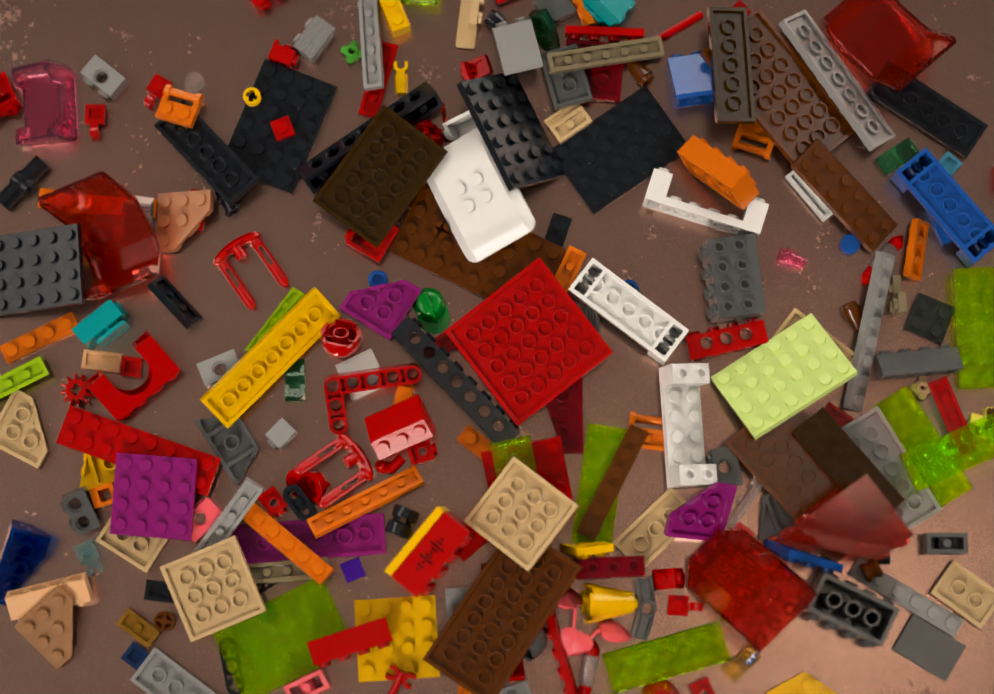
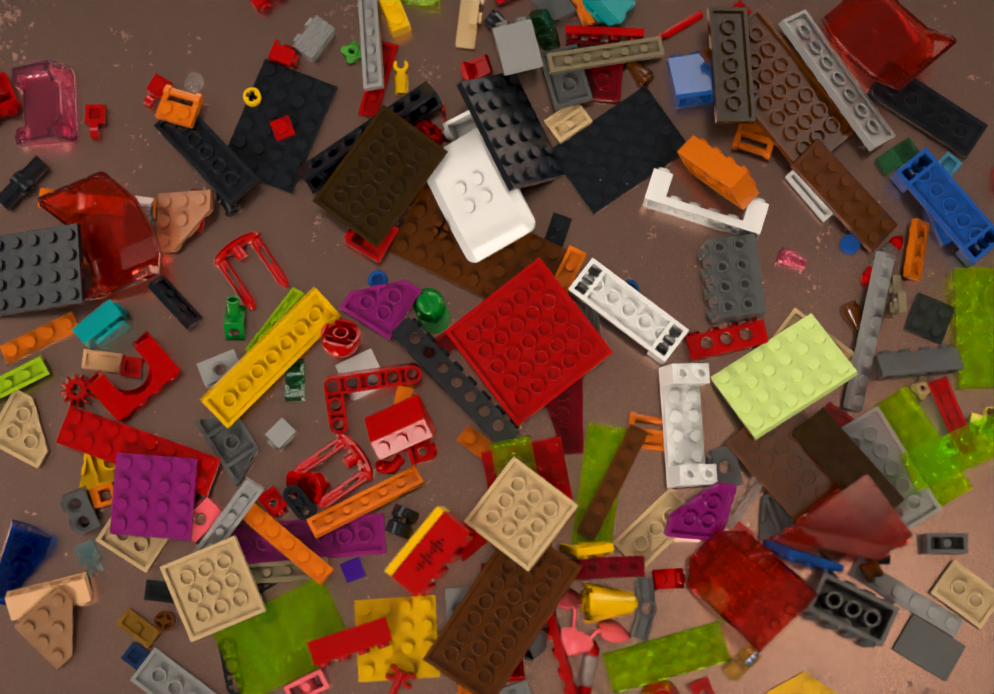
light grey brick [80,54,128,101] -> none
red plate [667,594,703,616] -> none
none -> green bracket [223,295,246,340]

